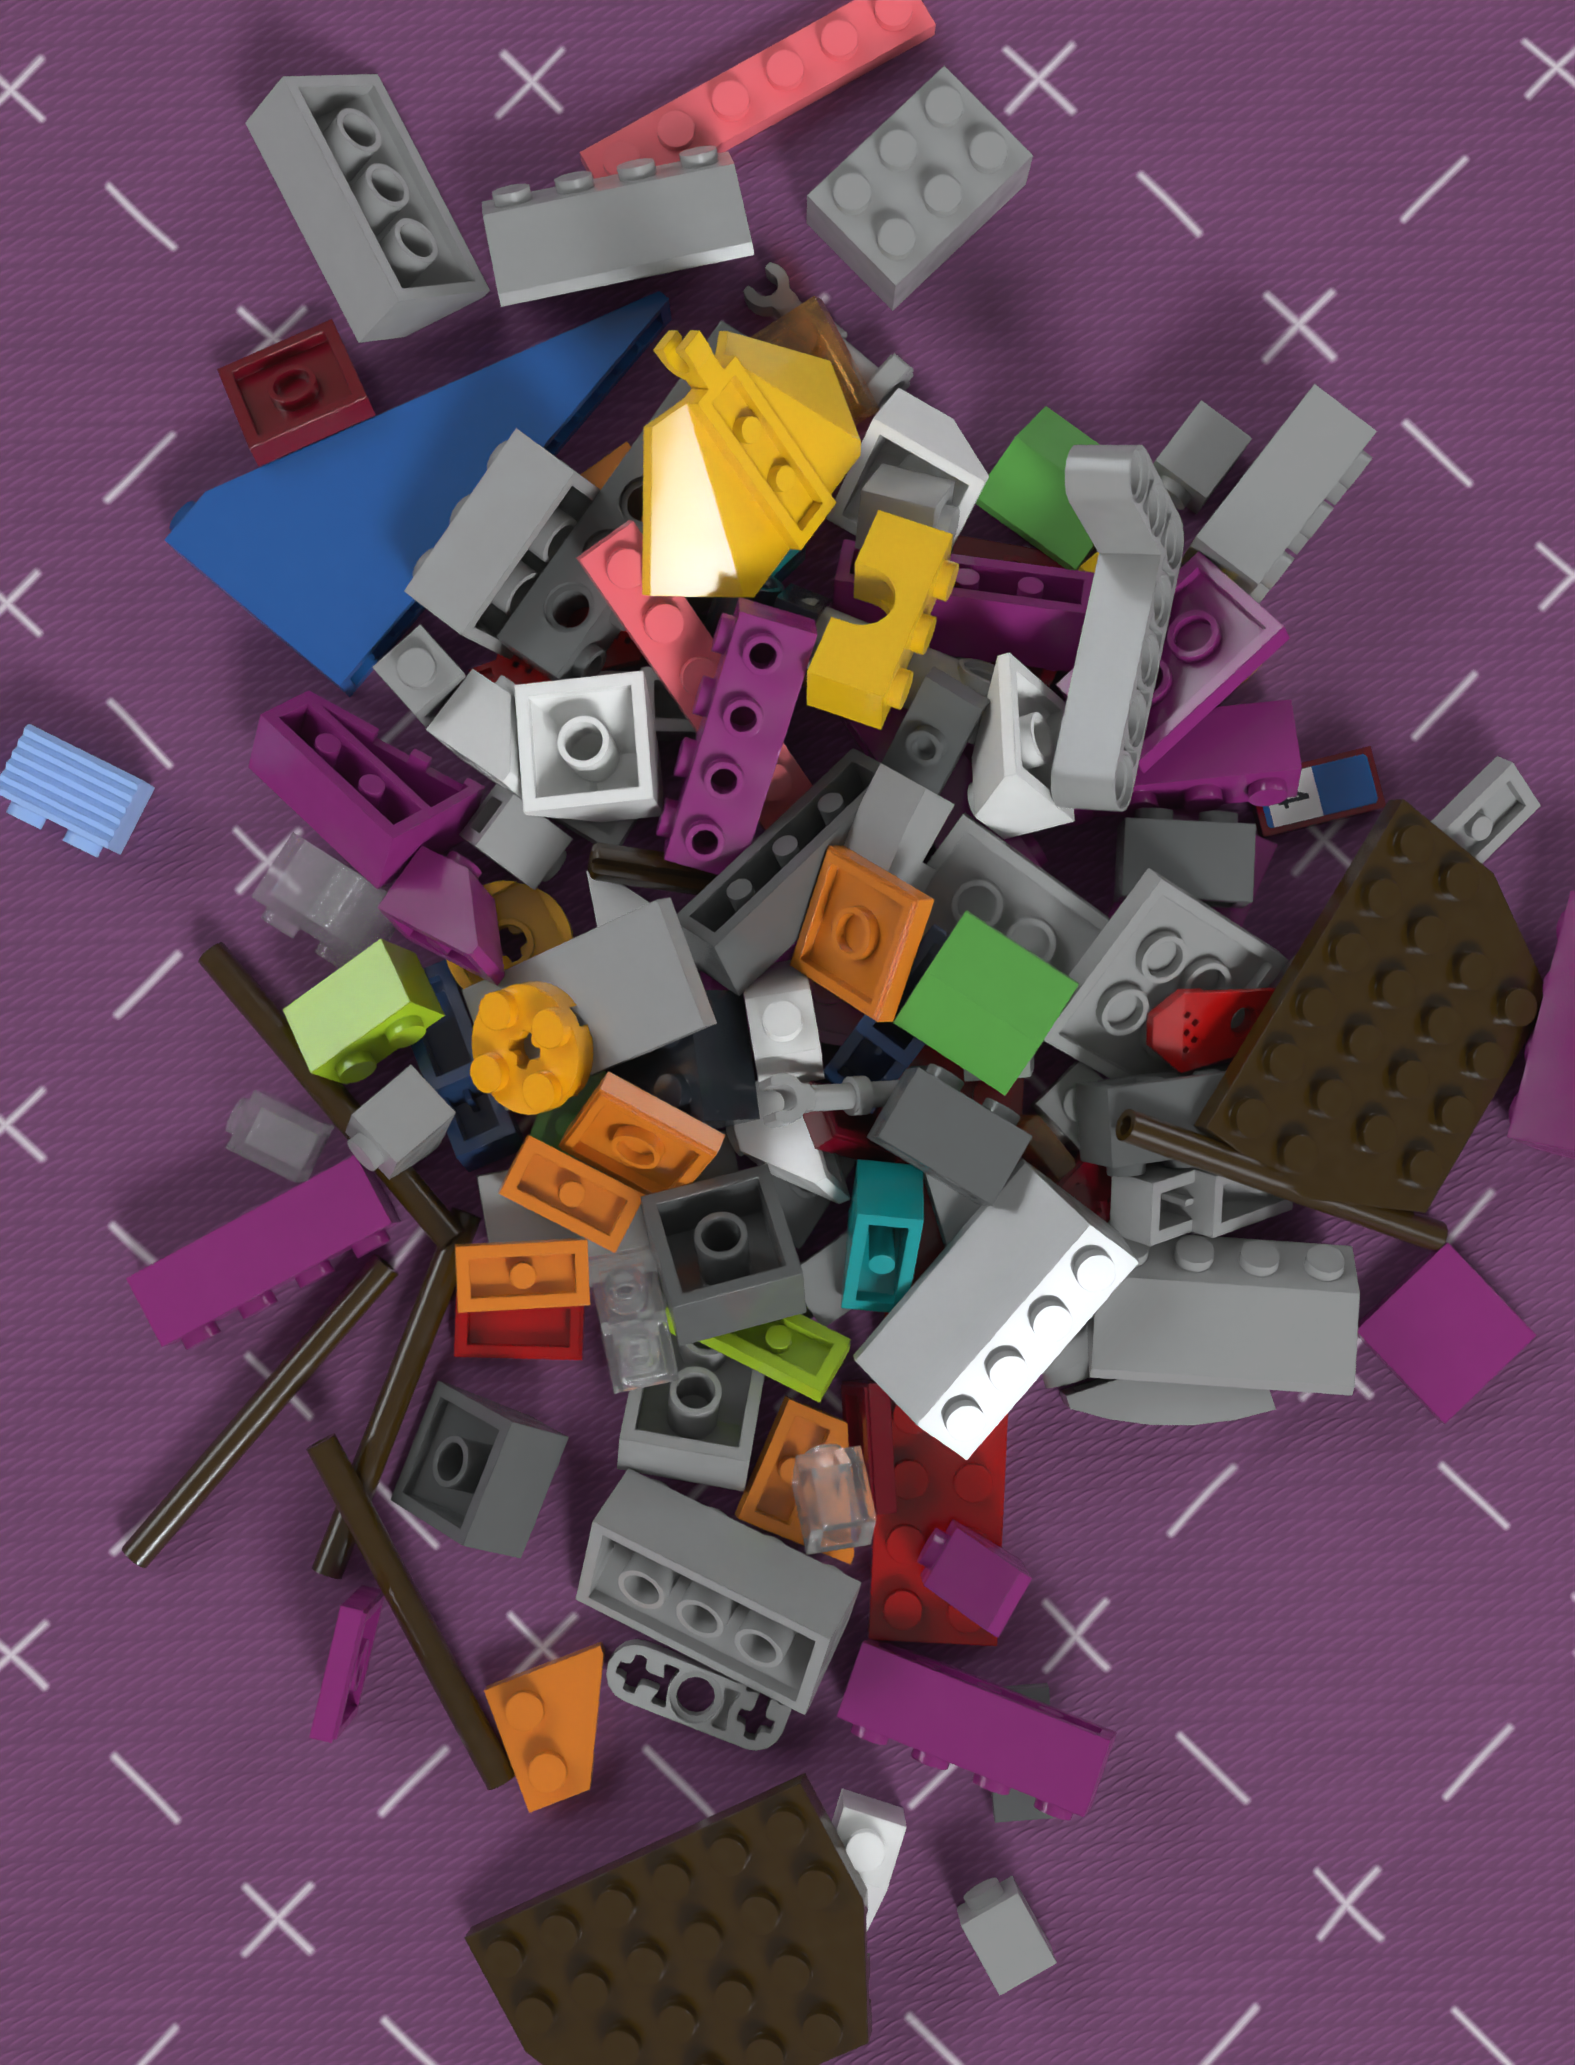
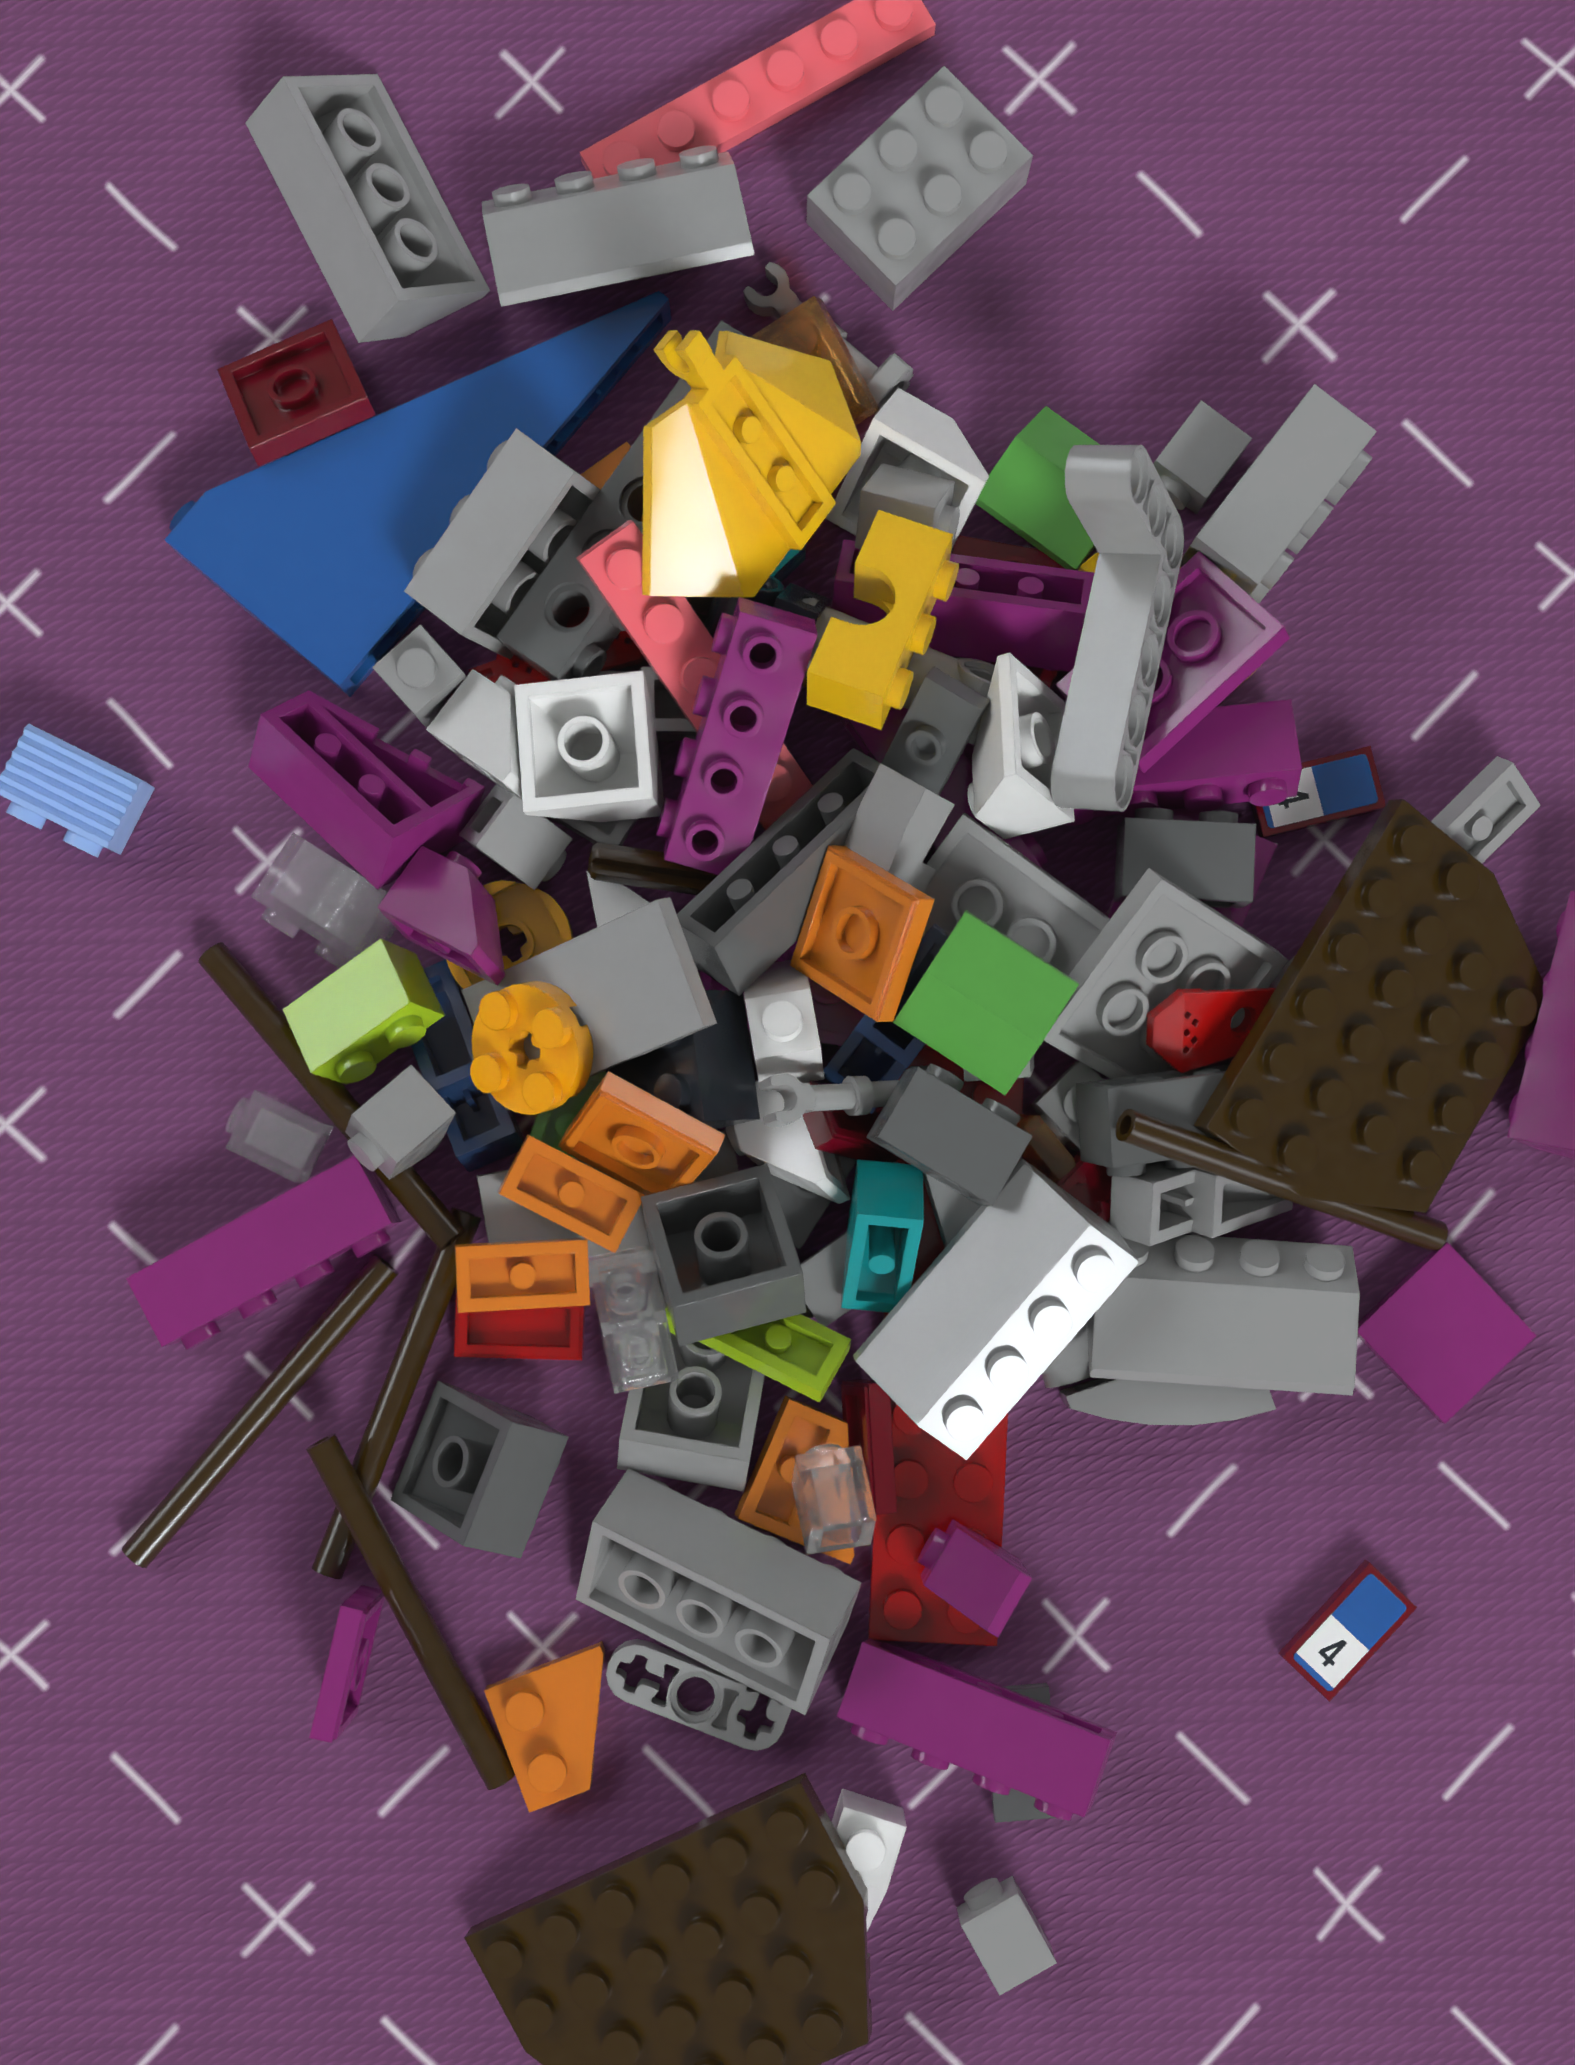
none -> tile [1279,1560,1417,1702]

